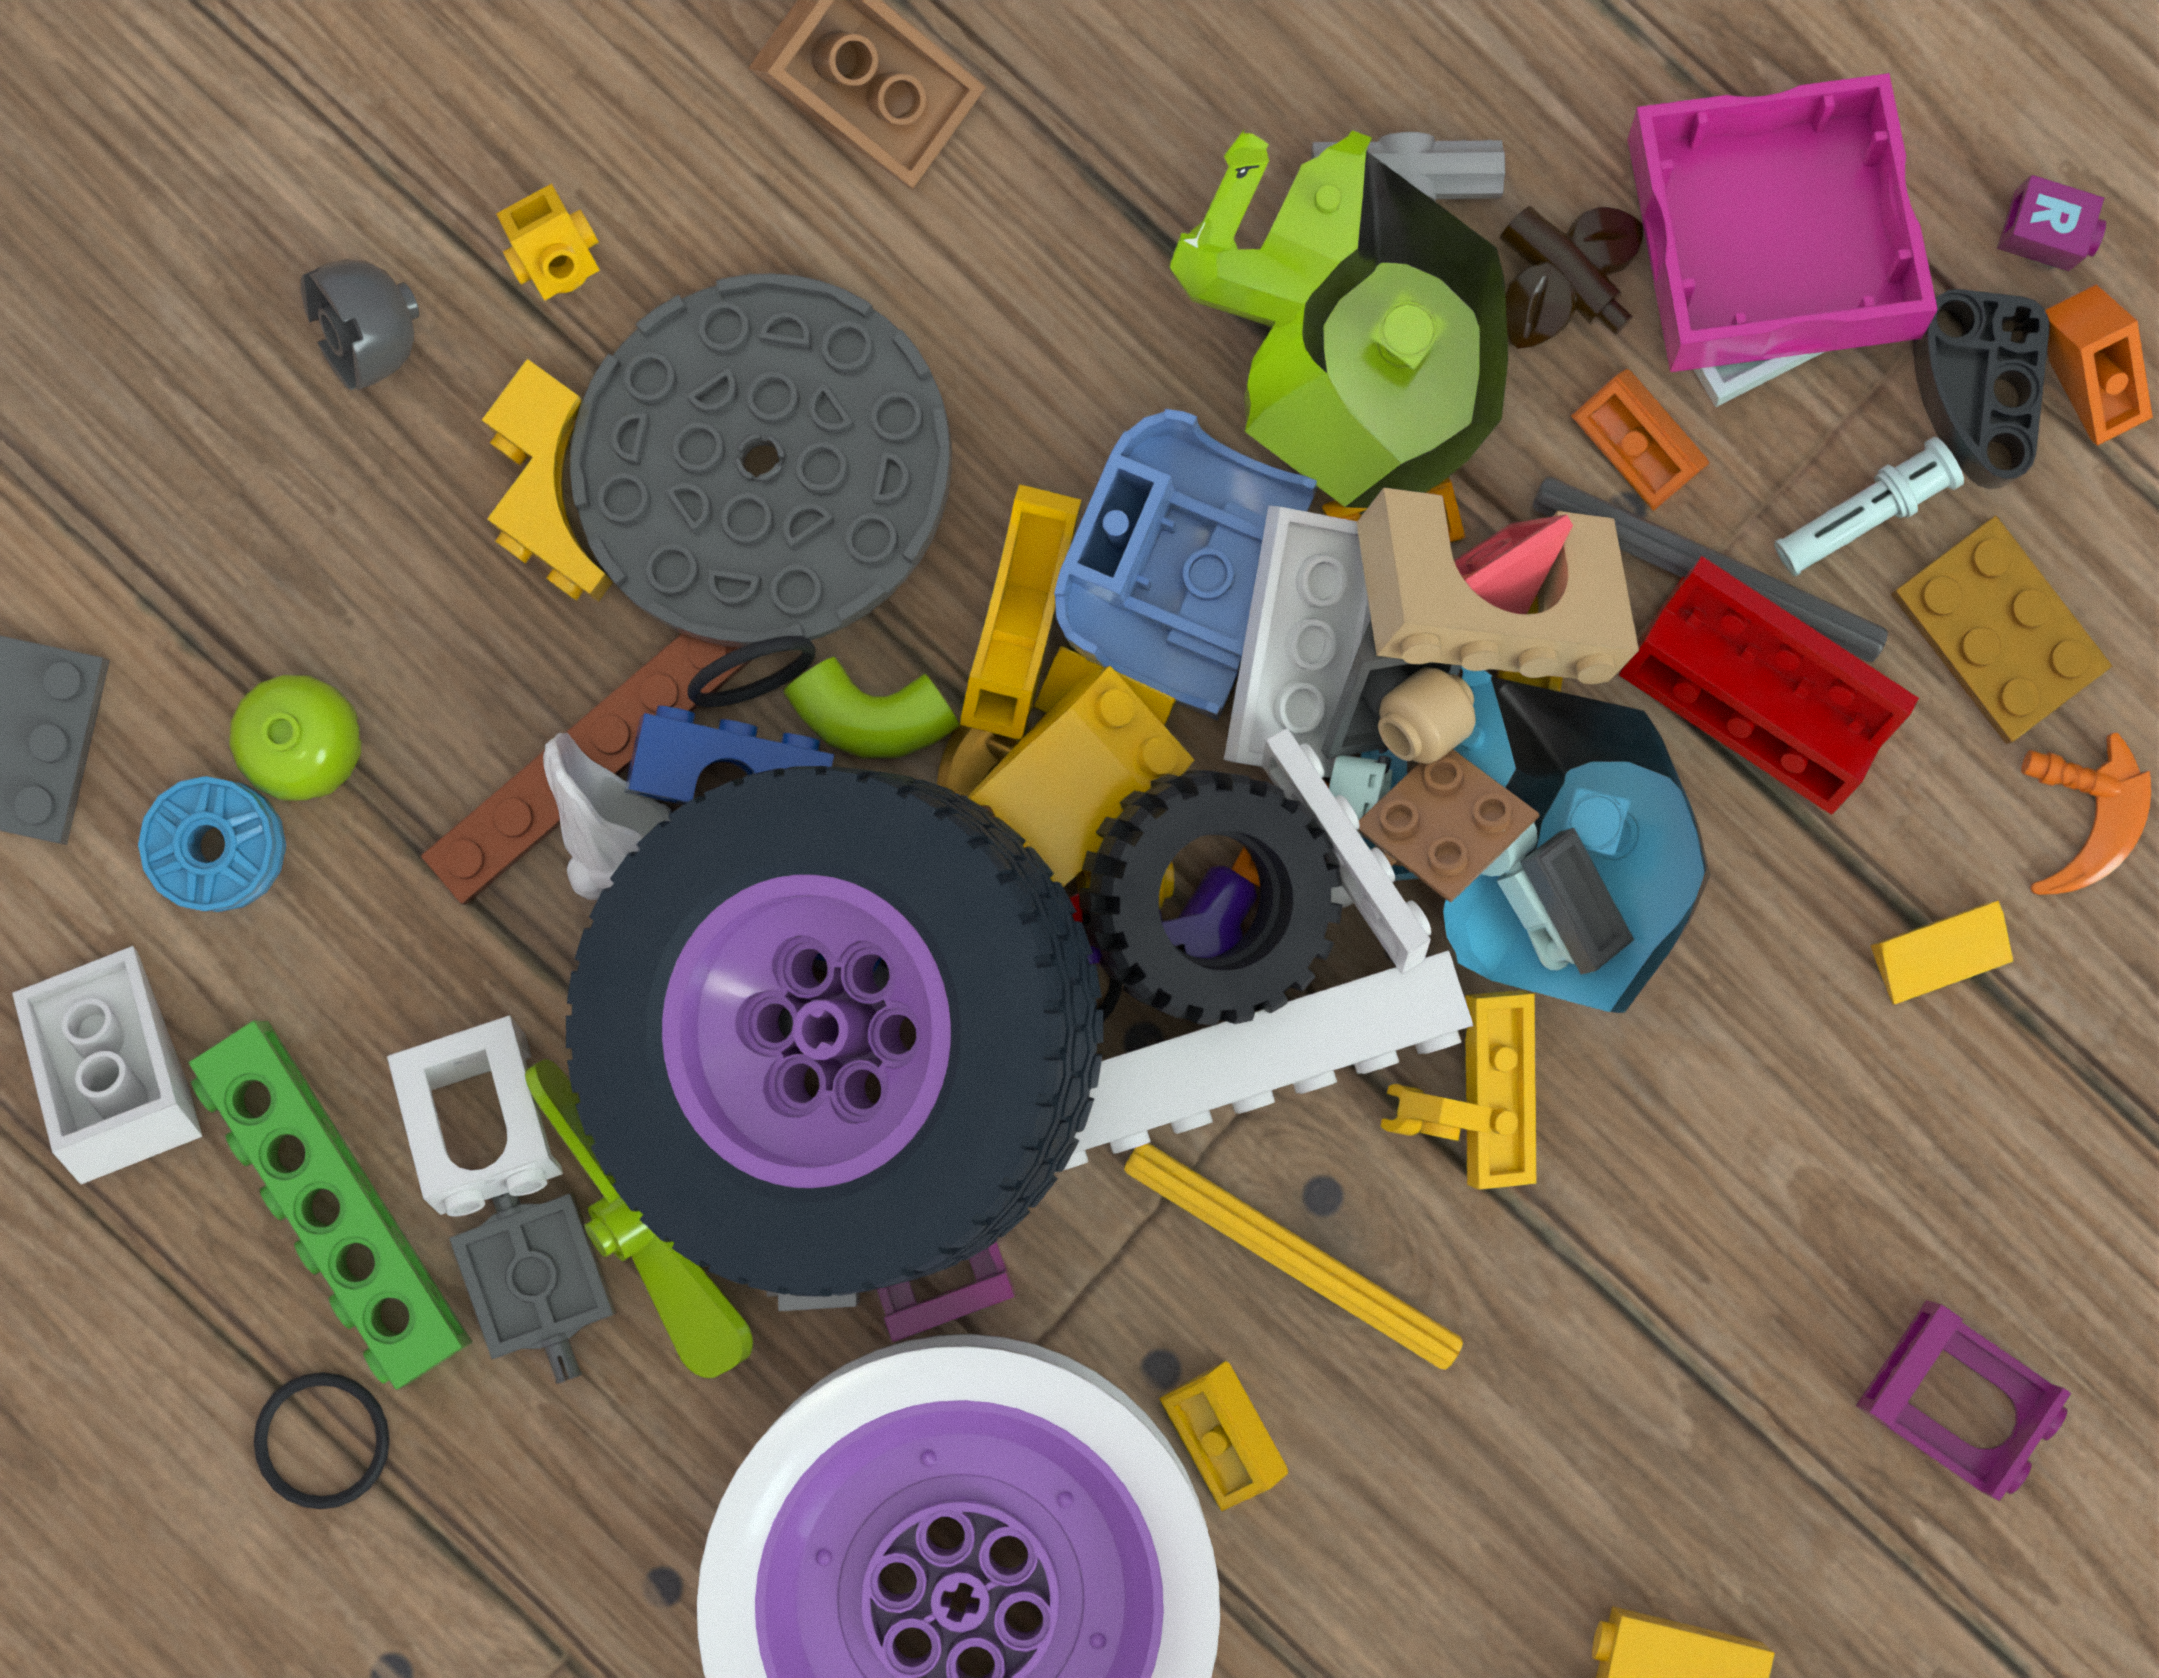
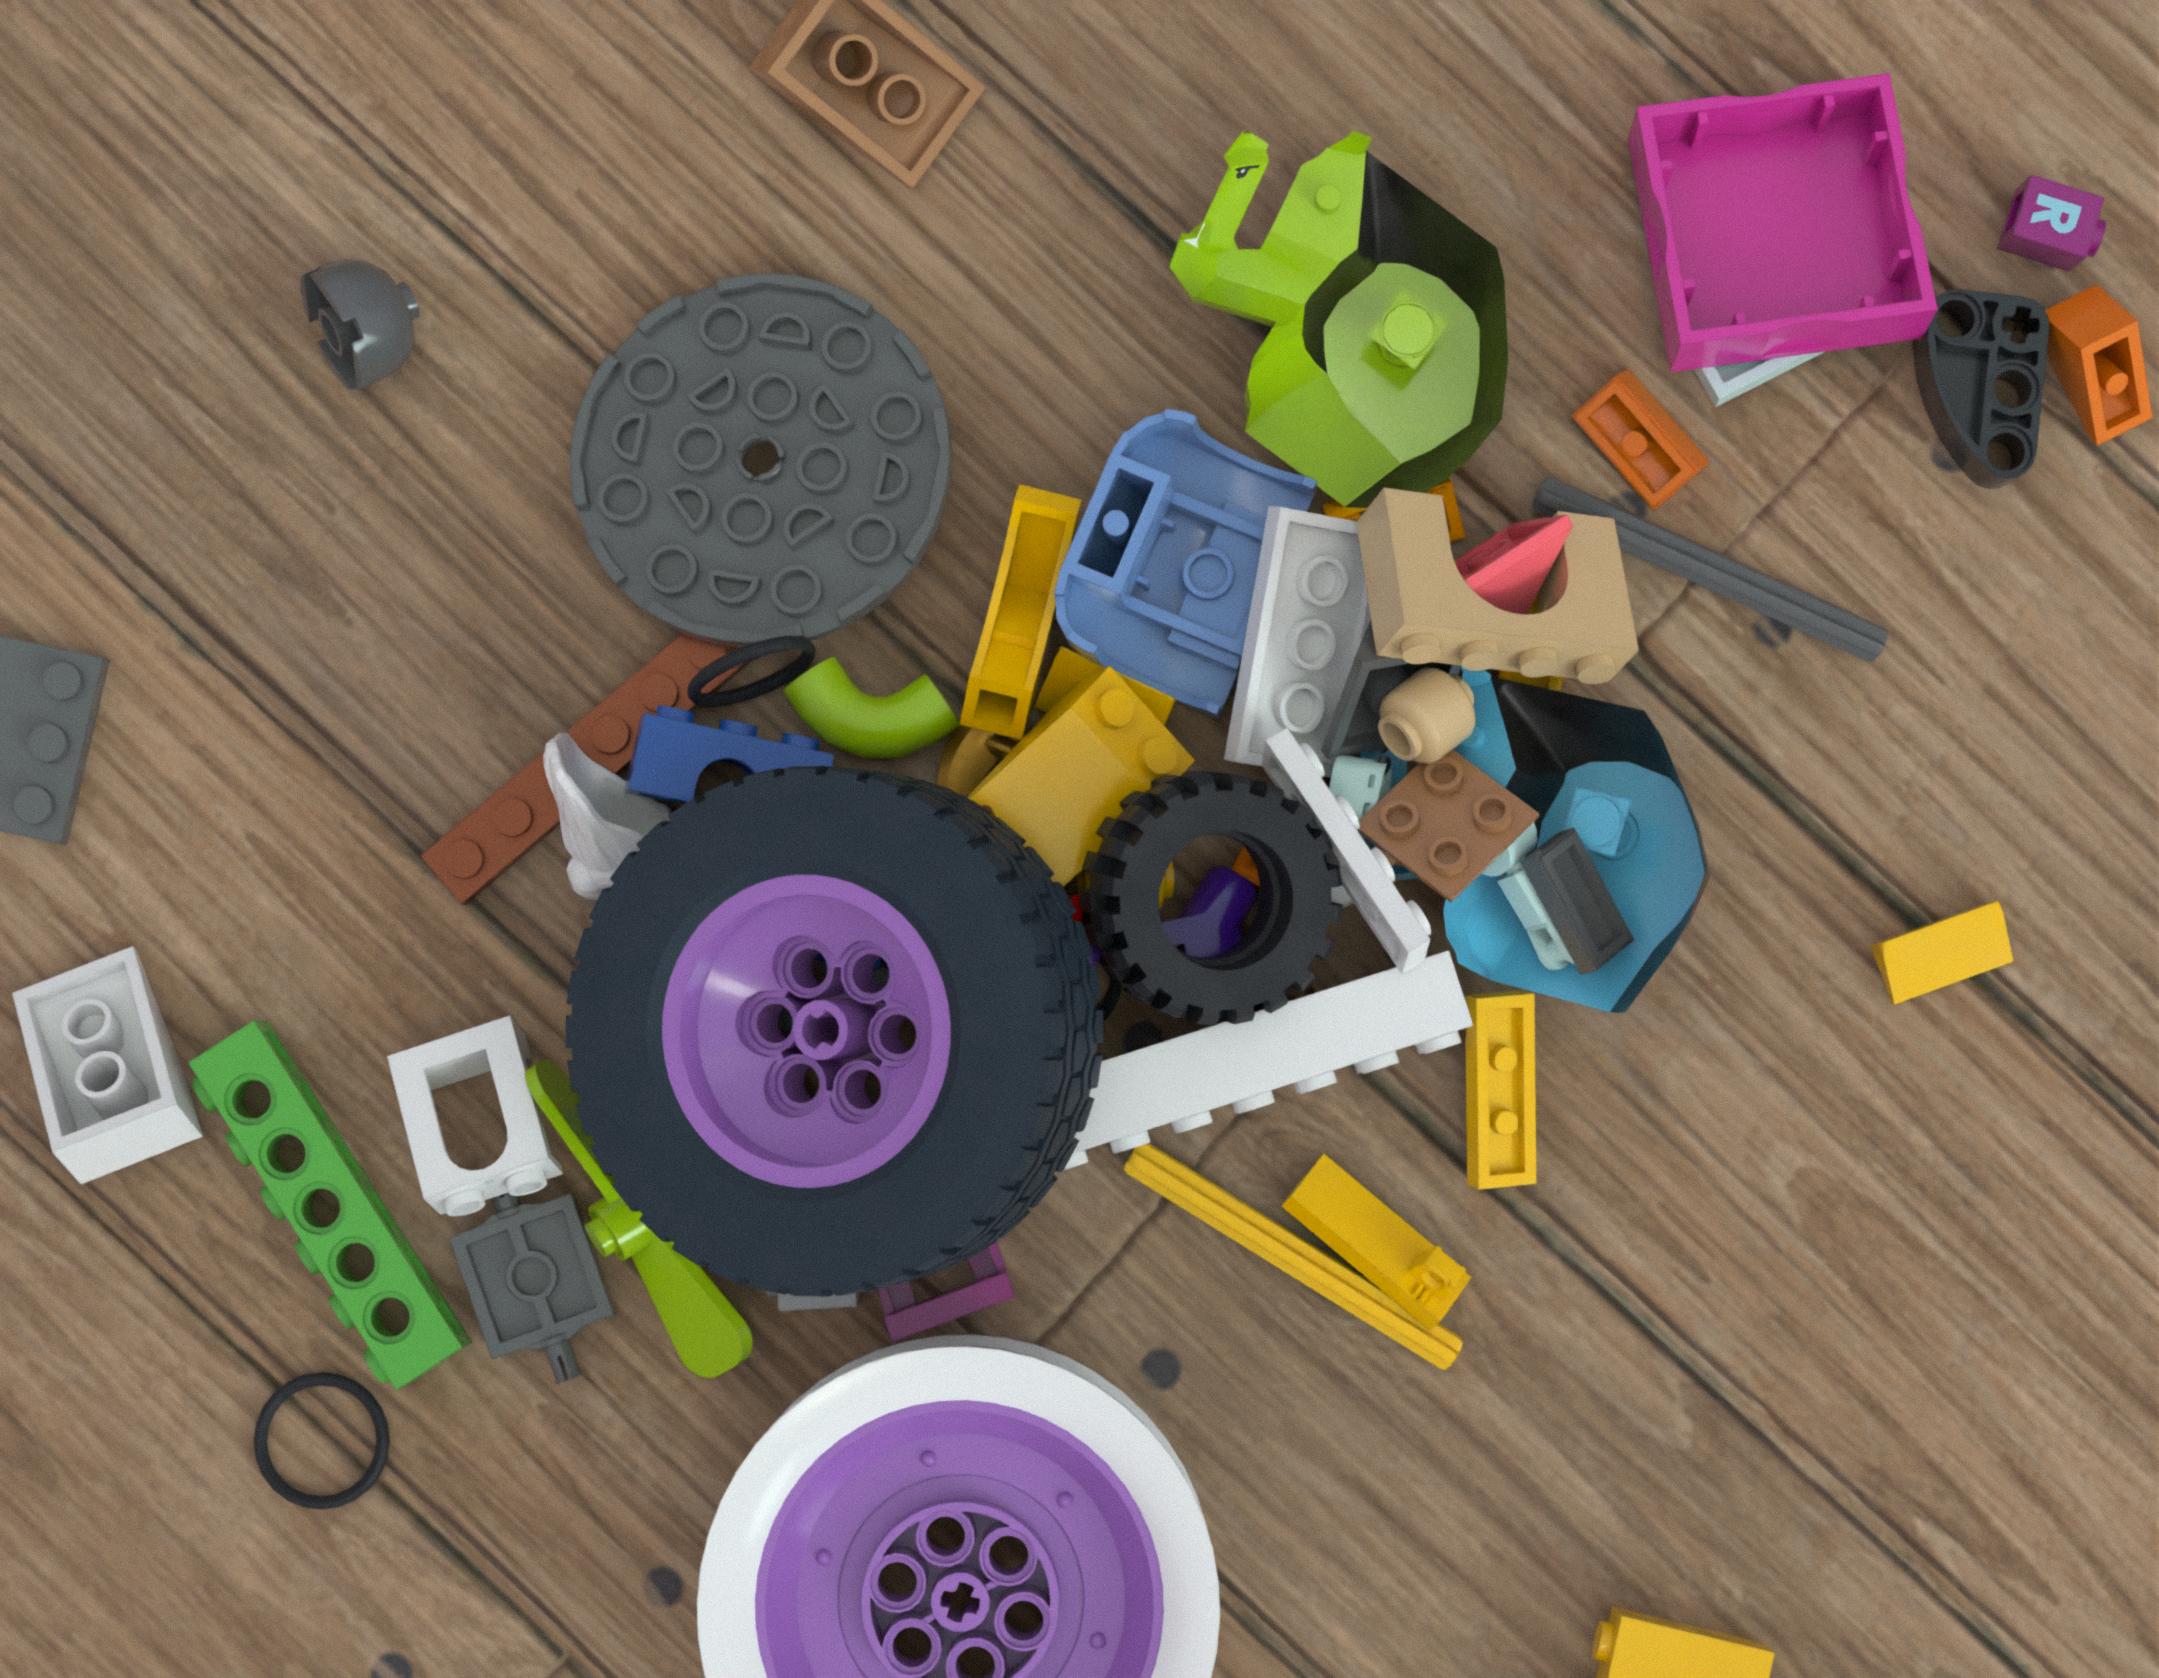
dark azure wheel [138,776,286,912] -> none
lime cylinder [229,675,361,801] -> none
yellow arch [482,359,613,602] -> none
yellow brick [496,183,600,301] -> none
yellow slope [1159,1361,1288,1512] -> none
light grey piece [1311,132,1505,202] -> none
yellow plate [1380,1084,1492,1141] -> none
dark brown plant [1500,206,1643,349] -> none
red brick [1618,556,1919,815] -> none
light aqua pin [1774,436,1964,577] -> none
magenta panel [1856,1300,2071,1501] -> none
pearl gold plate [1890,515,2113,744] -> none
orange piece [2021,733,2151,895] -> none
none -> yellow hinge [1281,1153,1472,1331]

